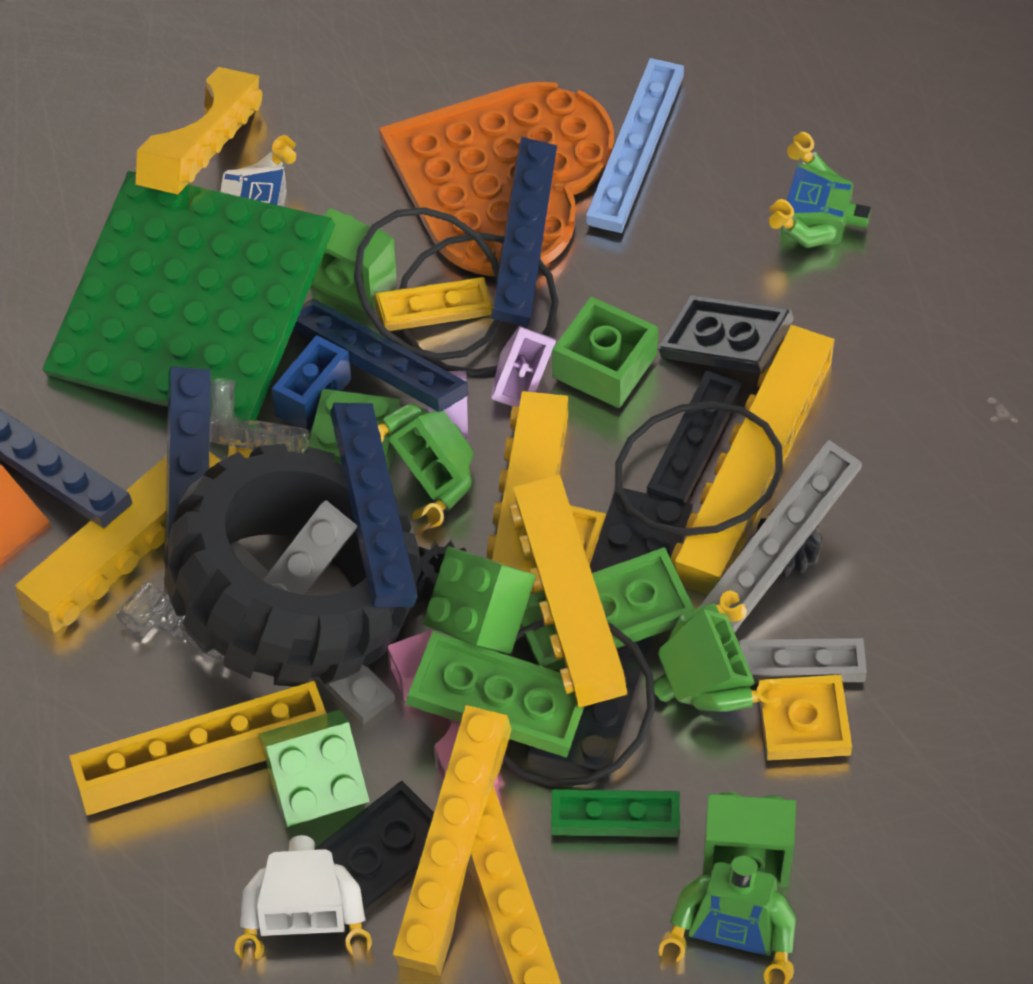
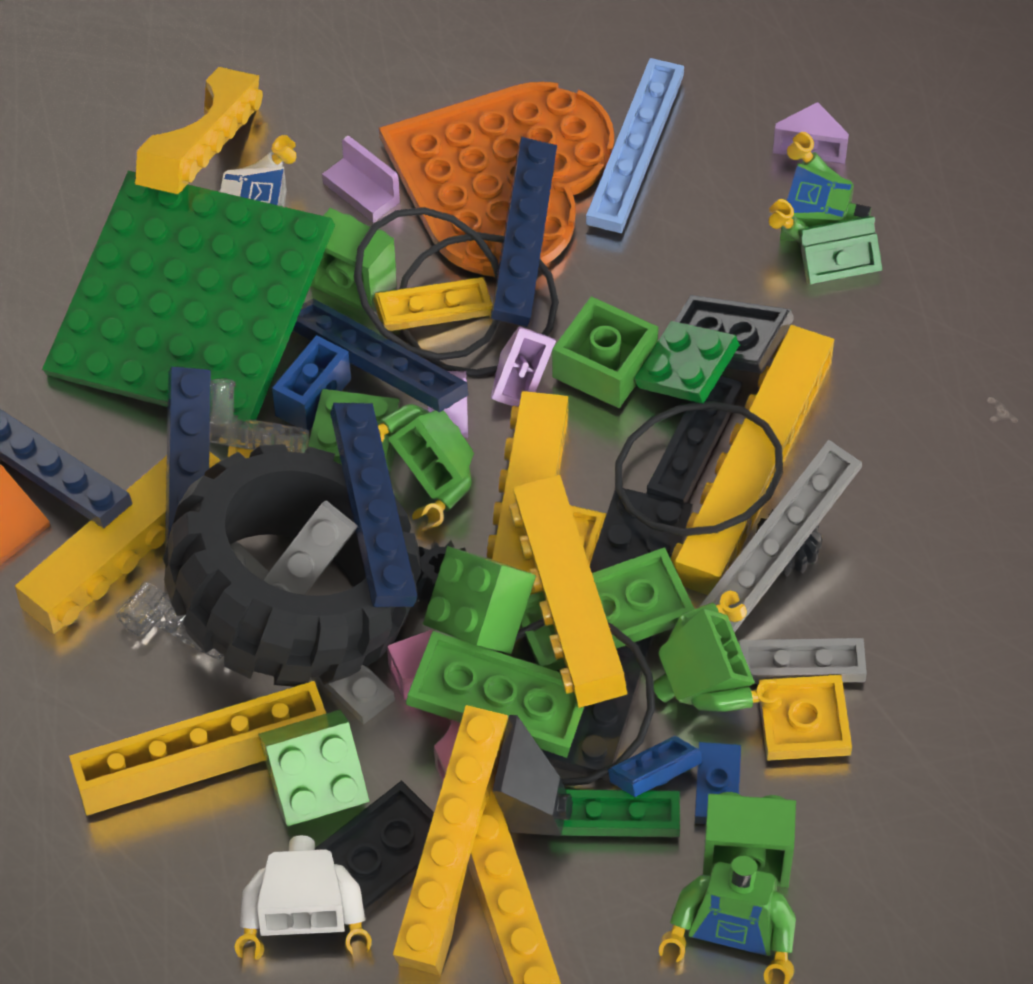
none -> lavender panel [322,136,400,223]
none -> black slope [493,715,573,836]
none -> blue plate [608,736,703,797]
none -> green plate [634,321,740,404]
none -> blue plate [695,742,741,824]
none -> lavender slope [773,102,849,164]
none -> plate [798,216,882,284]

